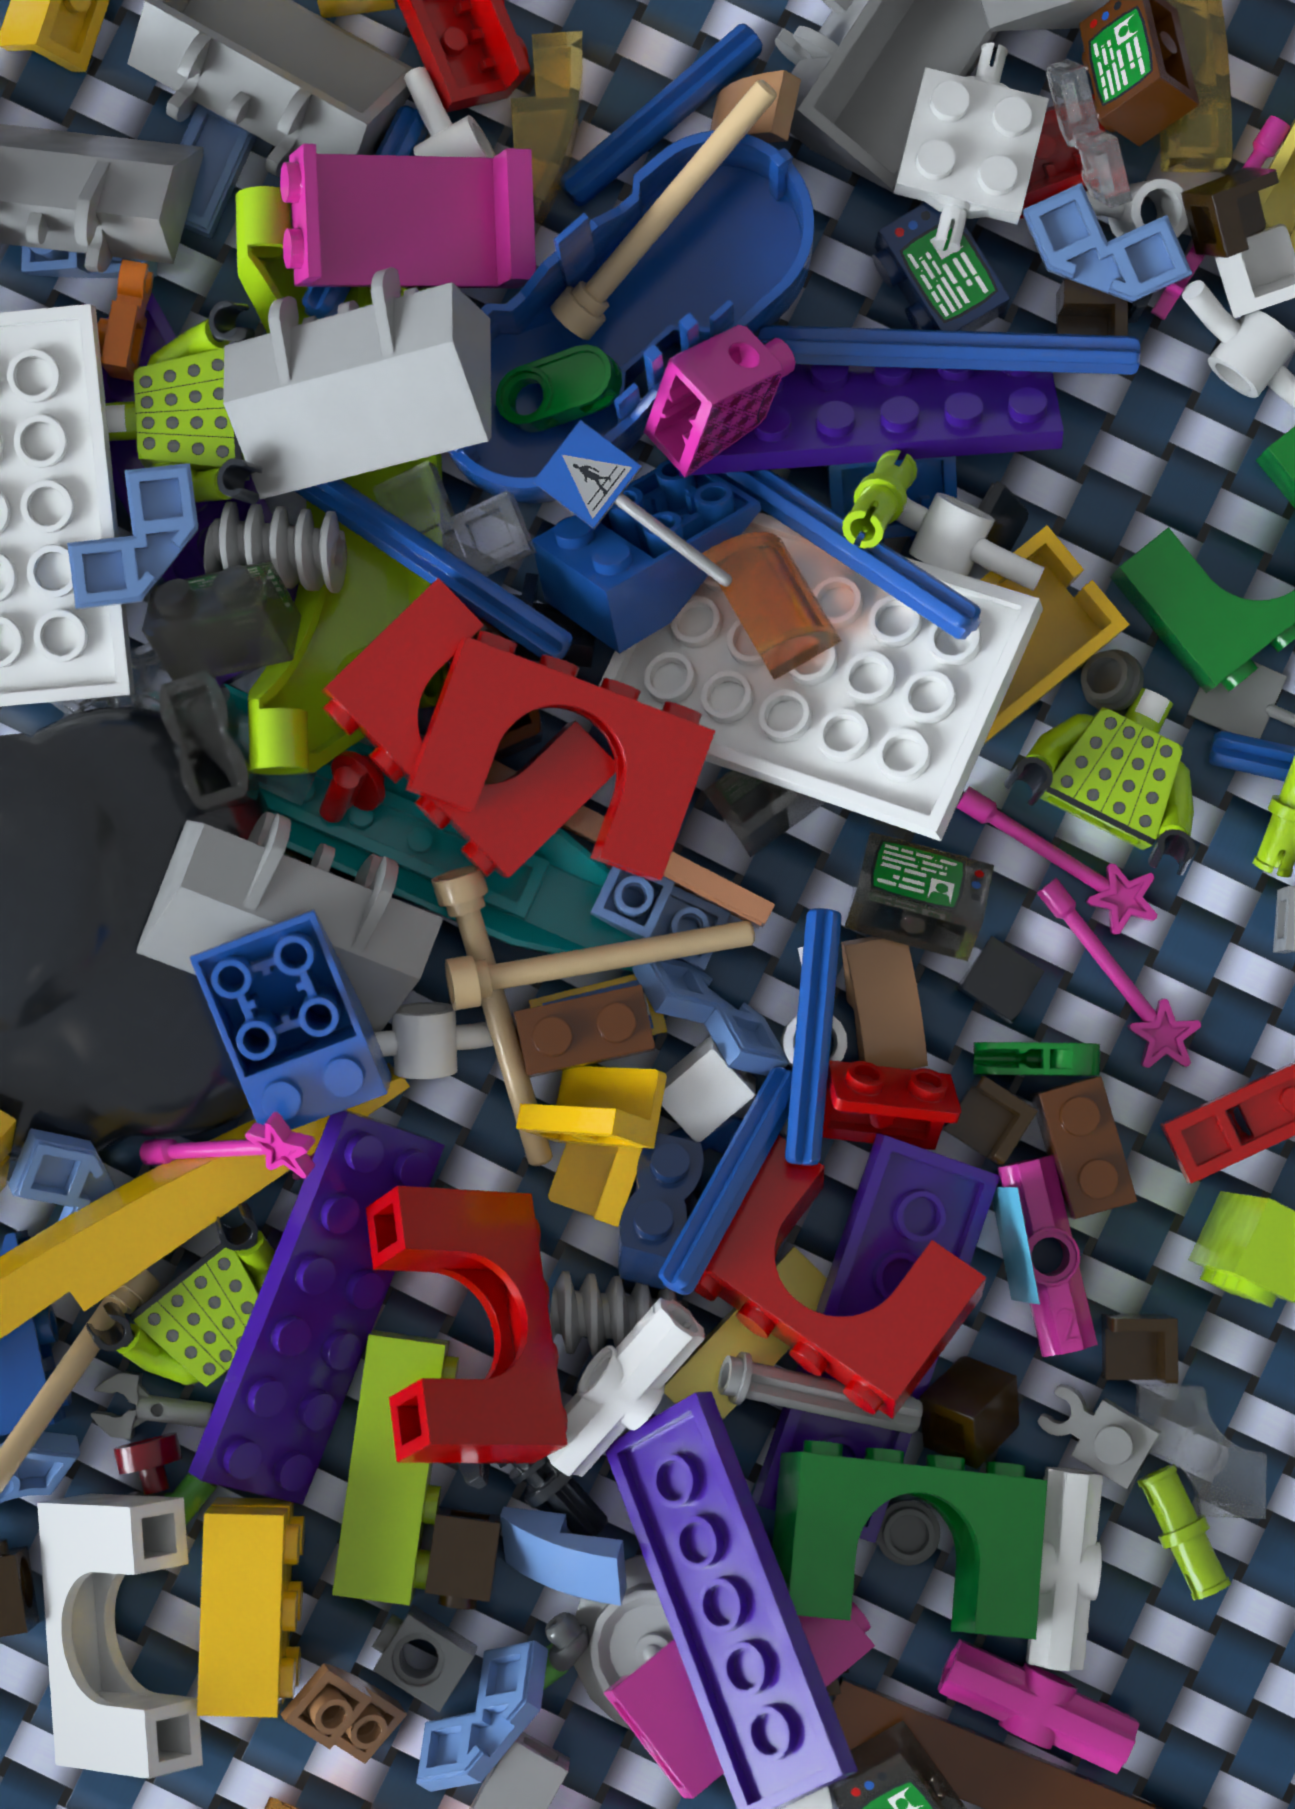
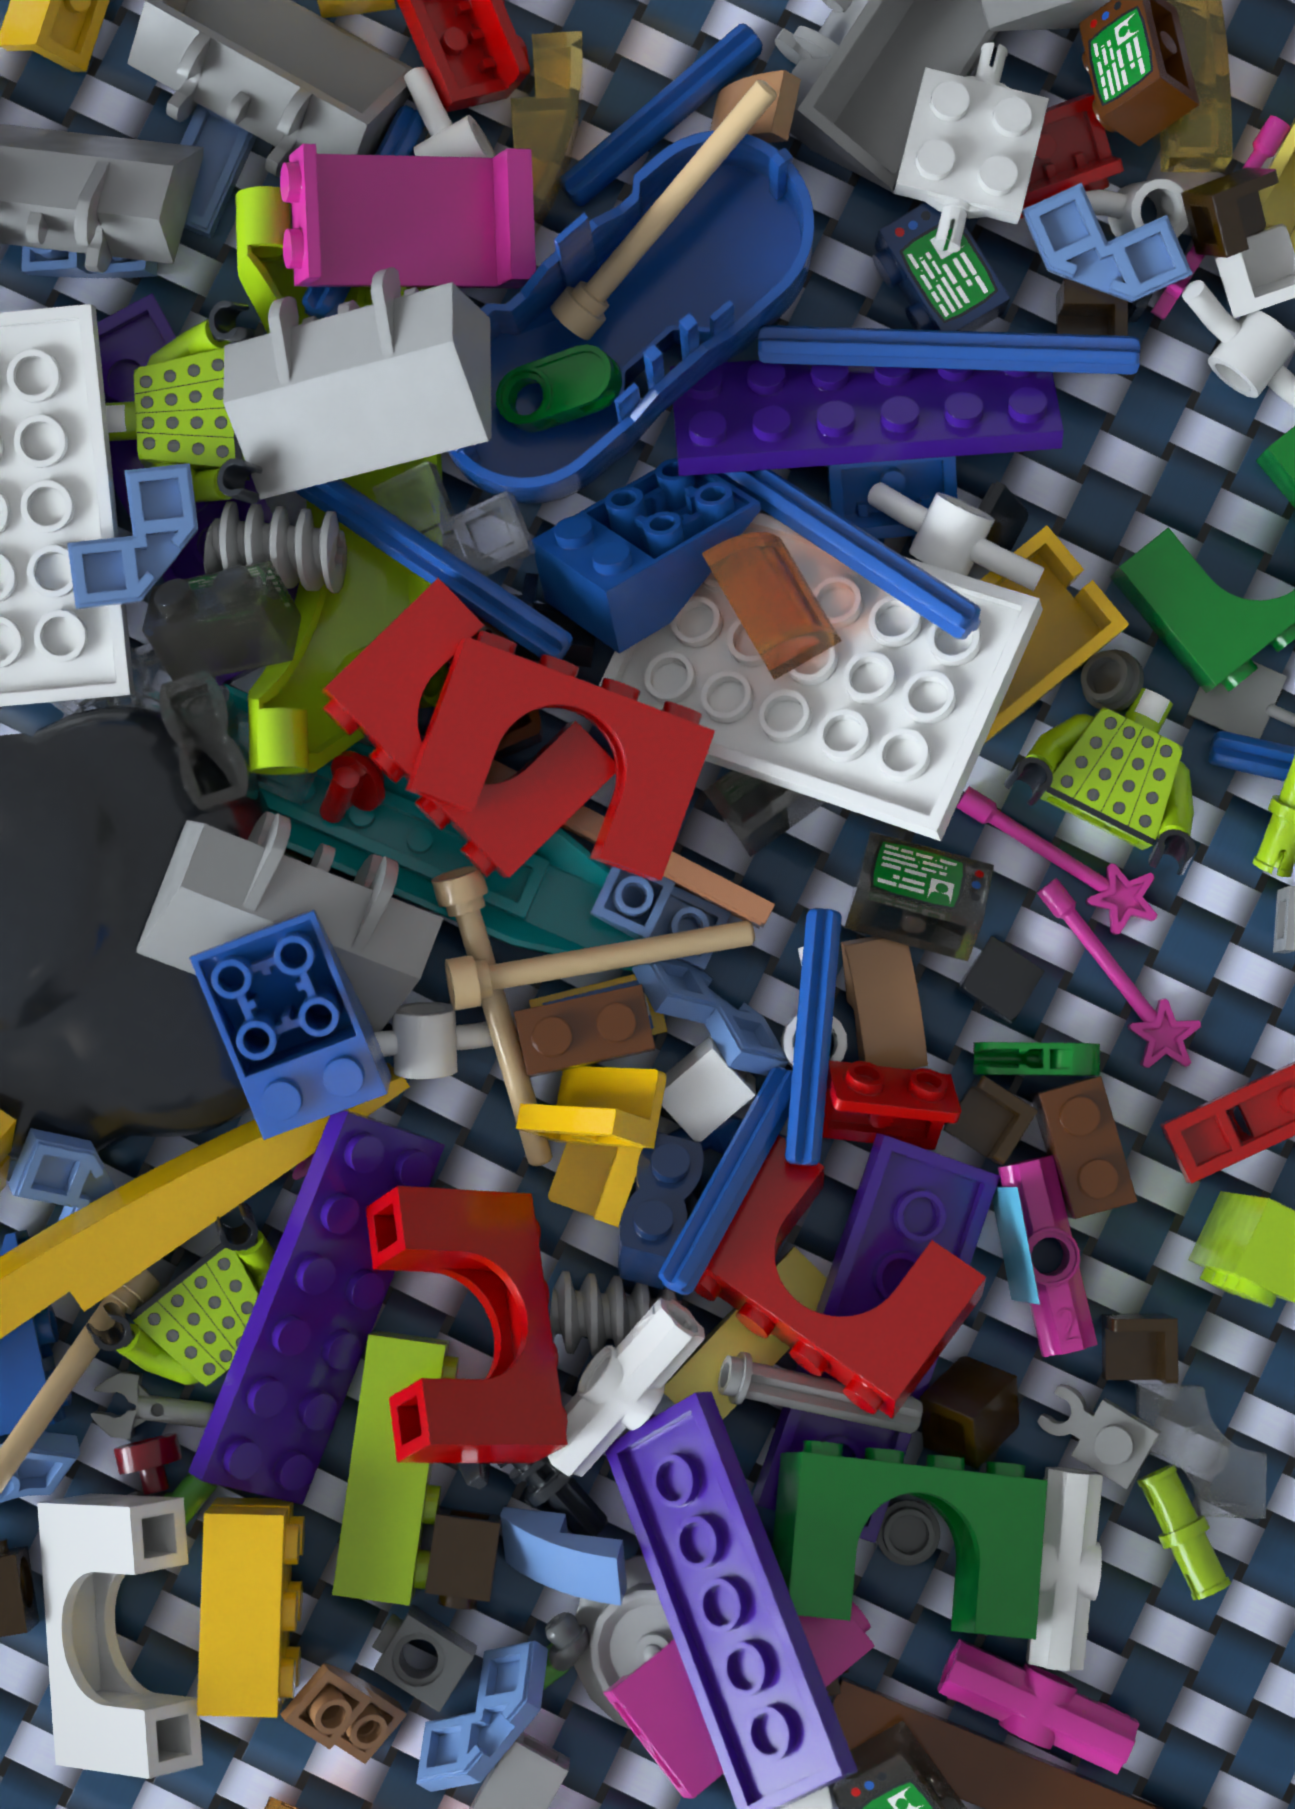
orange plate [98,259,154,381] -> none
dark pink piece [140,1112,315,1178] -> none
piece [533,420,732,587] -> none
dark pink torso [644,325,795,477] -> none
lime pin [842,450,918,549] -> none
clear tile [1045,59,1133,208] -> none

